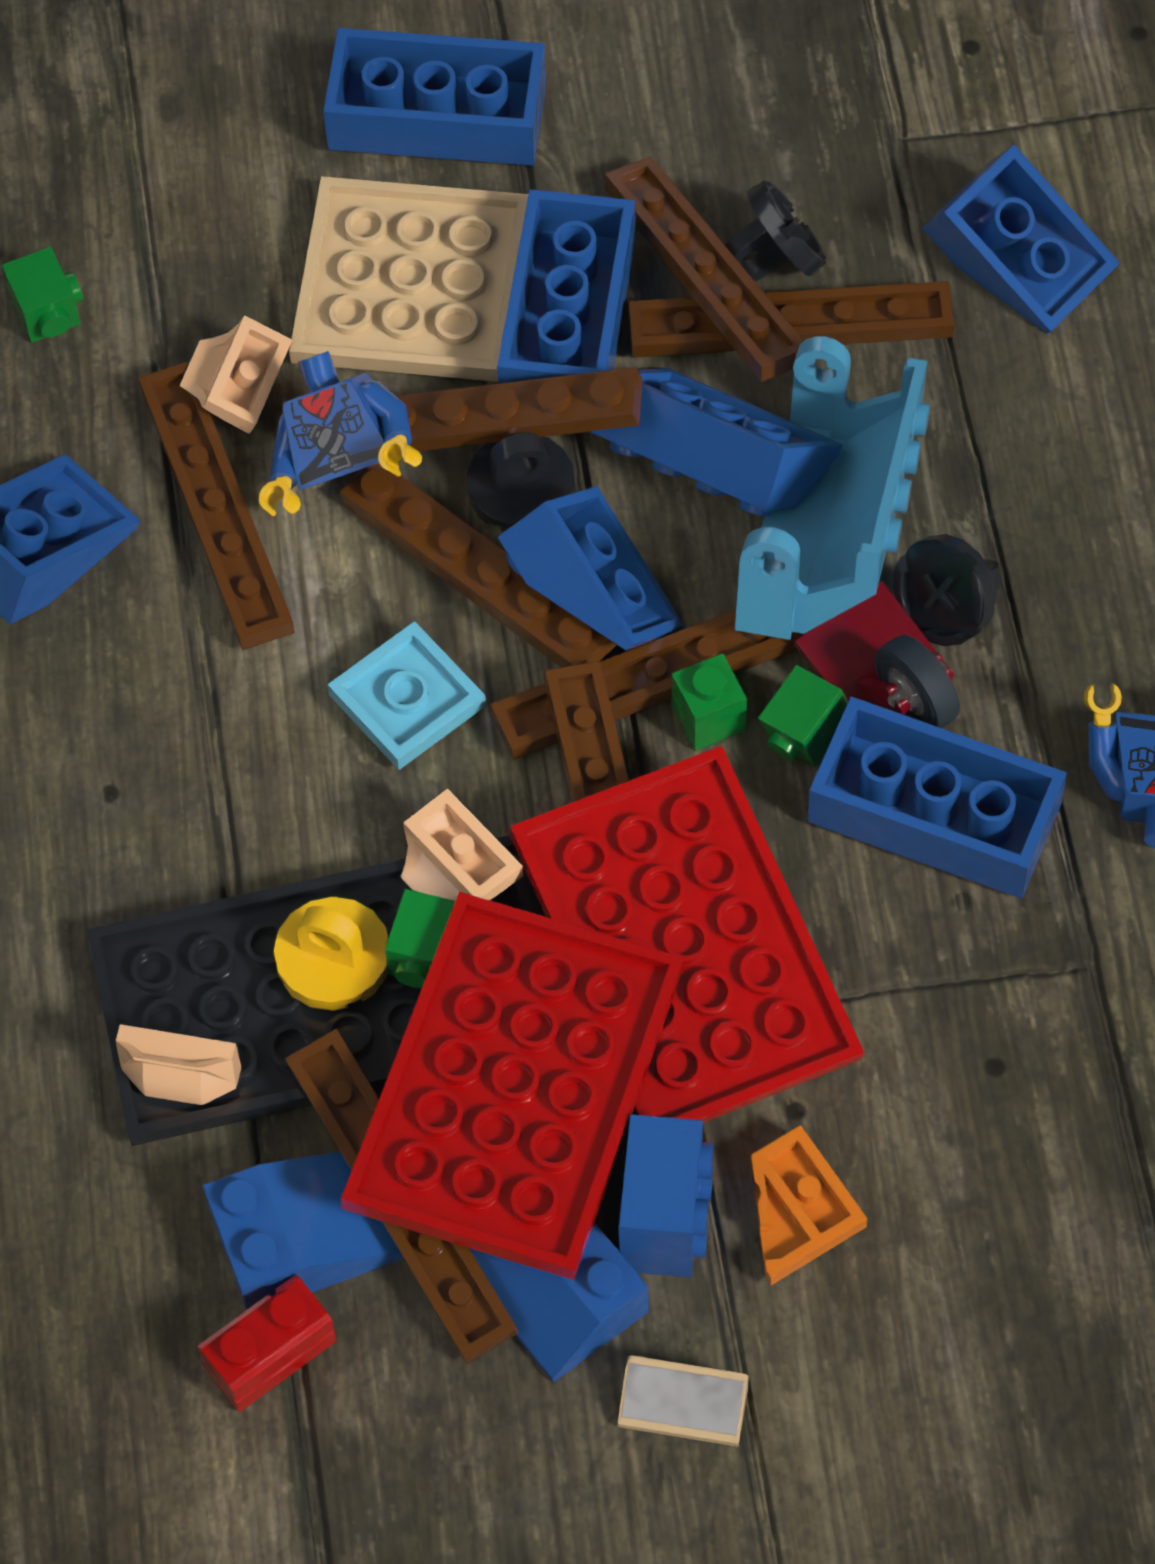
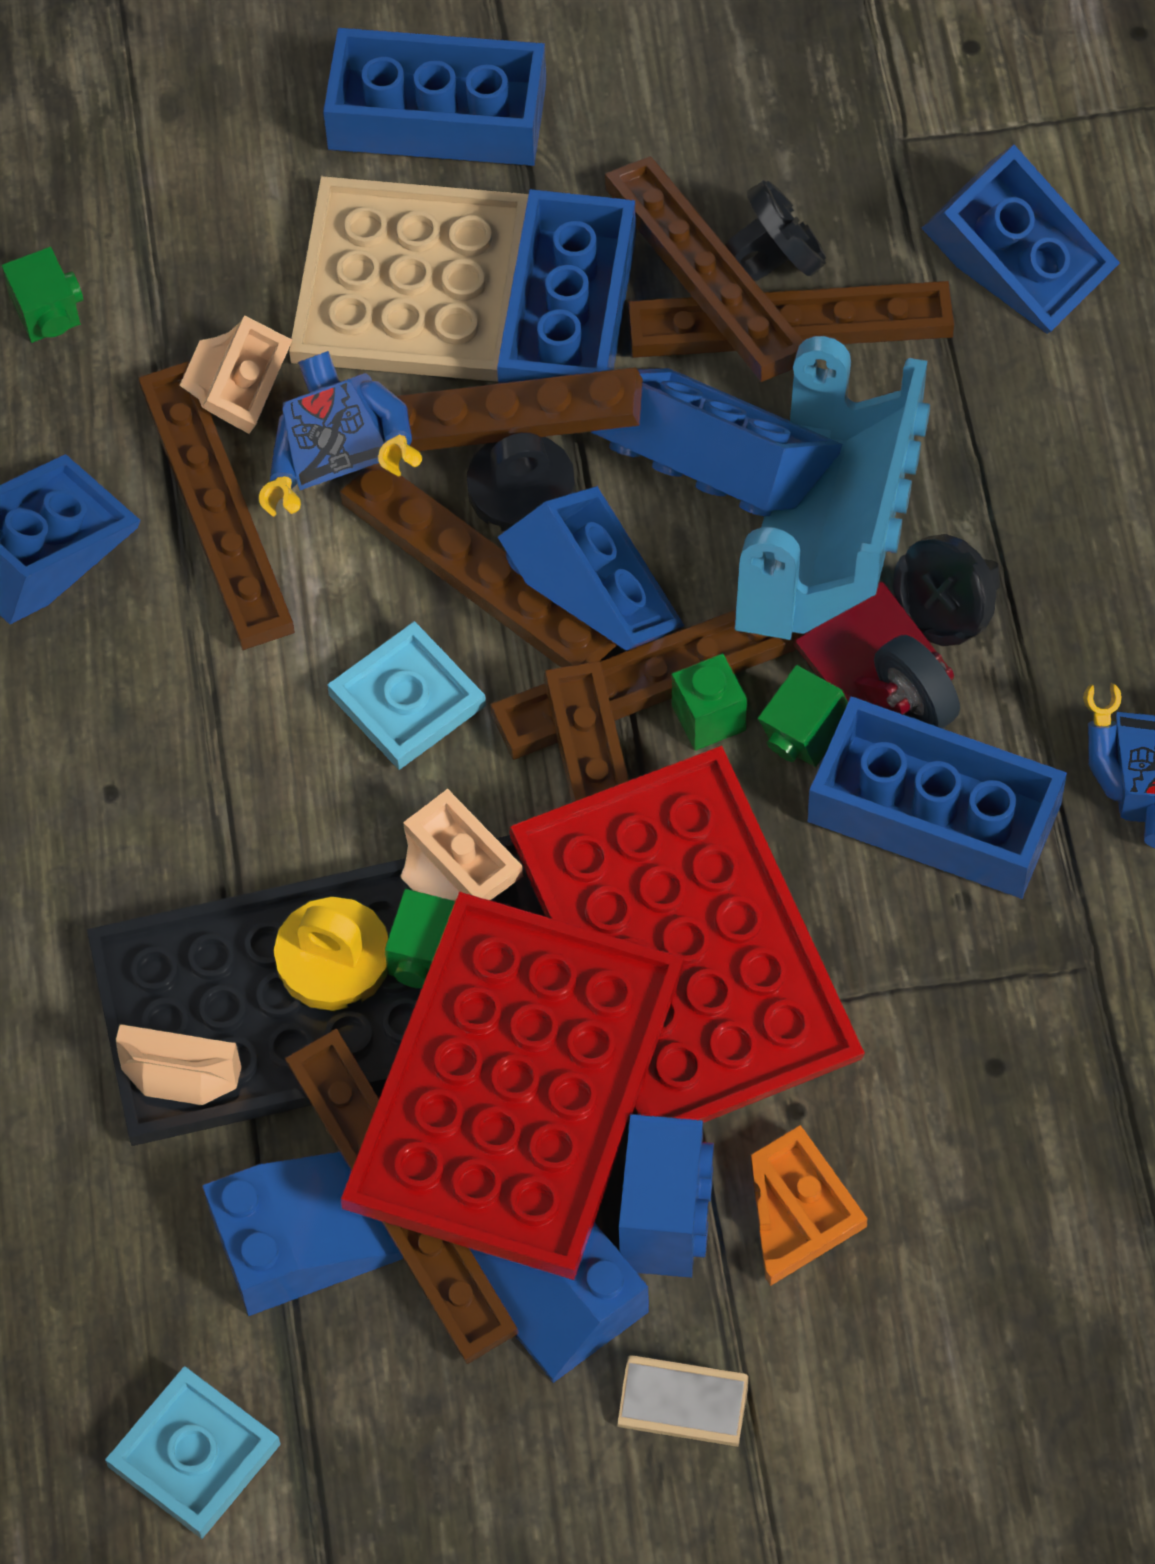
red brick [197,1275,337,1413] -> none
none -> medium azure plate [105,1366,281,1539]

